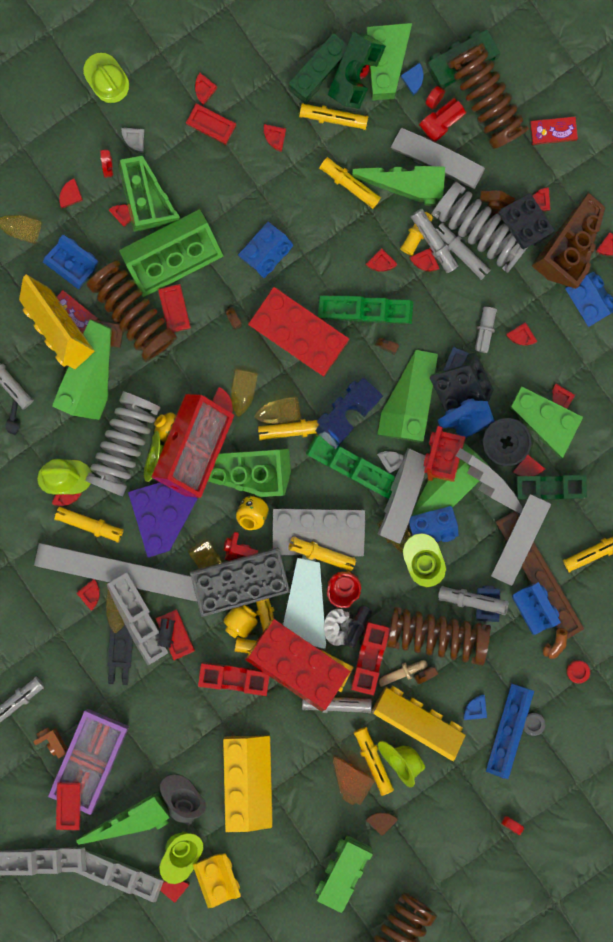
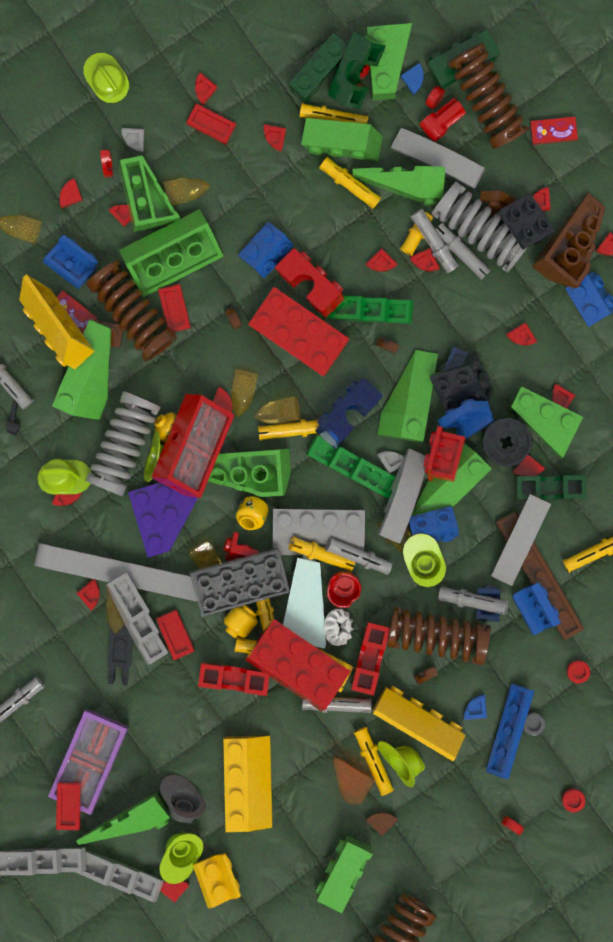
dark orange bracket [33,728,68,759] -> none
yellow pin [54,506,124,543] -> none
black pin [156,618,176,648] -> none
black axle [343,606,372,648] -> none
tan piece [379,660,428,687] -> none
light grey slope [456,448,523,514] -> none
light grey axle [475,307,497,353] -> none
dark orange arm [543,628,568,659] -> none
none -> clear yellow plate [163,178,210,205]
none -> red arch [275,248,344,318]
none -> bright green wedge [301,118,383,163]
none -> light grey pin [325,537,392,575]
none -> red tile [562,788,585,812]

